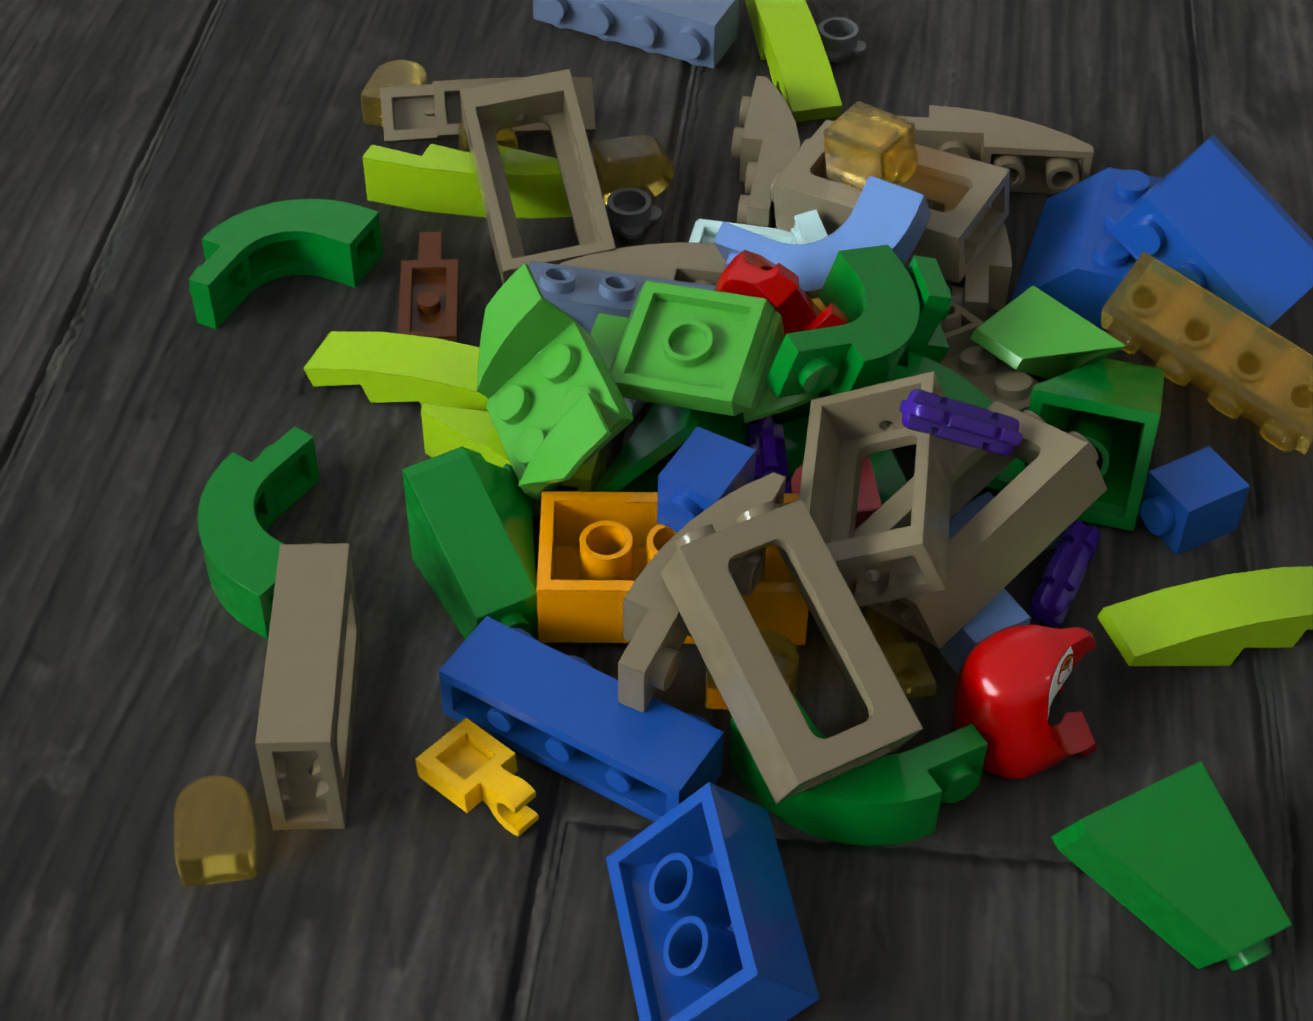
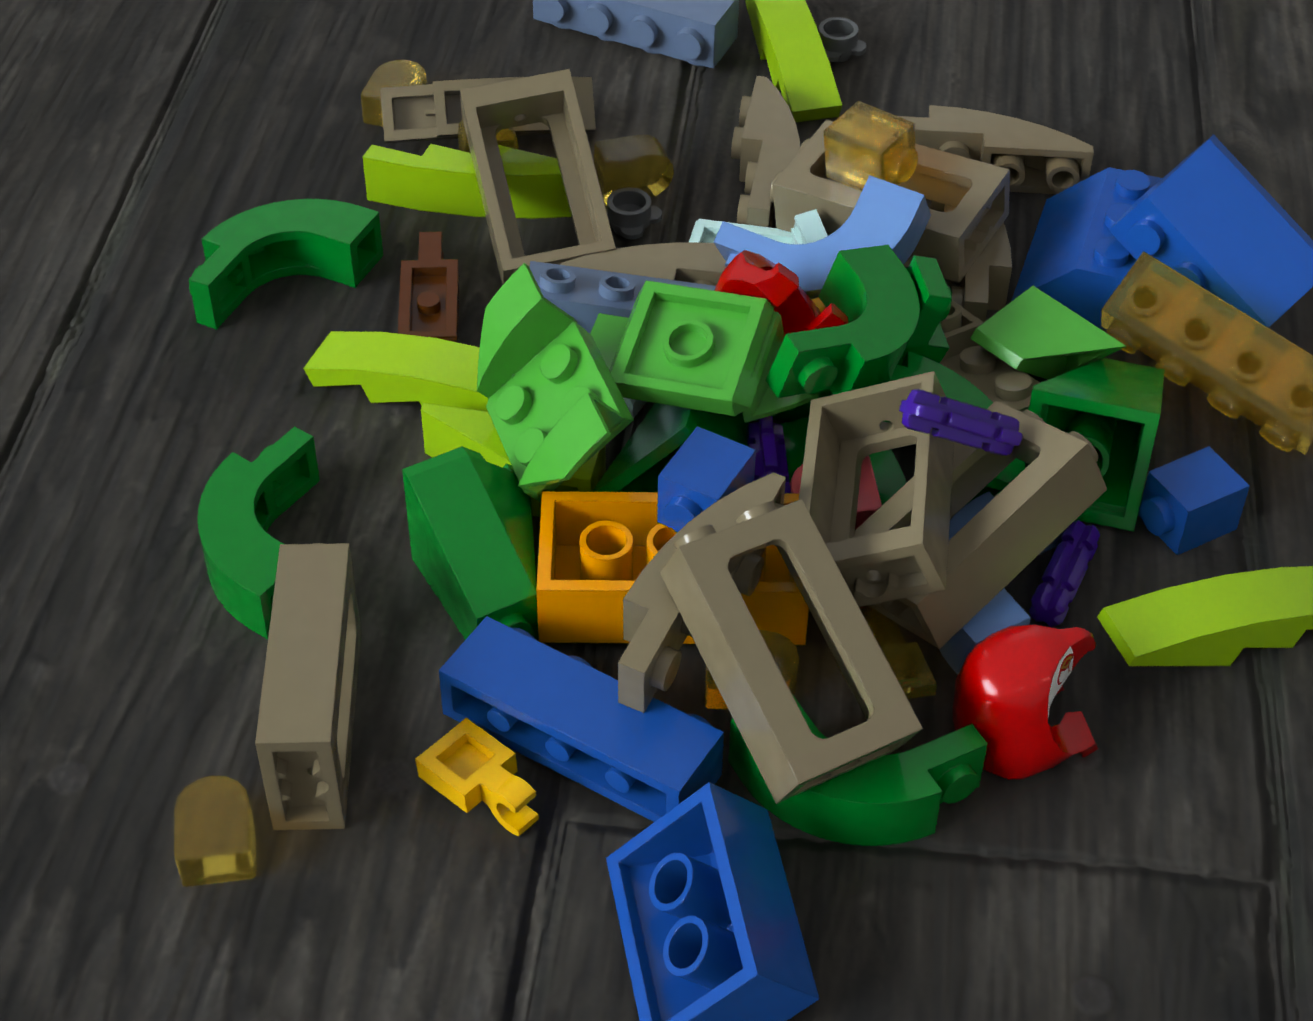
green slope [1051,761,1292,971] -> none

